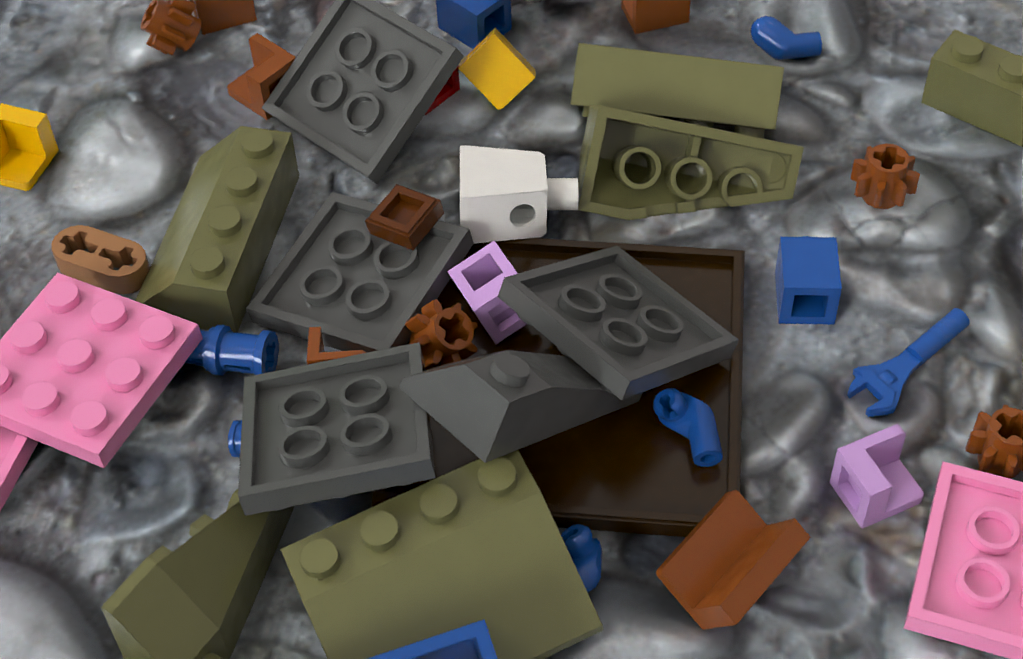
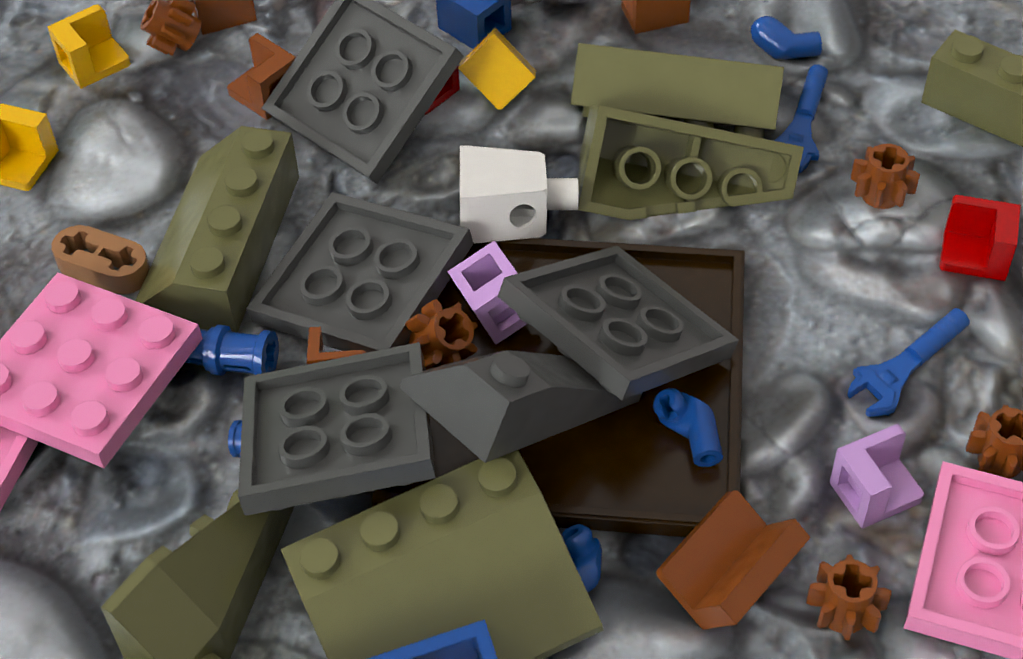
reddish brown tile [365,184,444,250] -> none
blue brick [775,236,842,325] -> none
none -> yellow panel [47,4,131,89]
none -> blue piece [773,64,828,173]
none -> dark orange gear [806,554,892,640]
none -> red panel [939,195,1021,281]

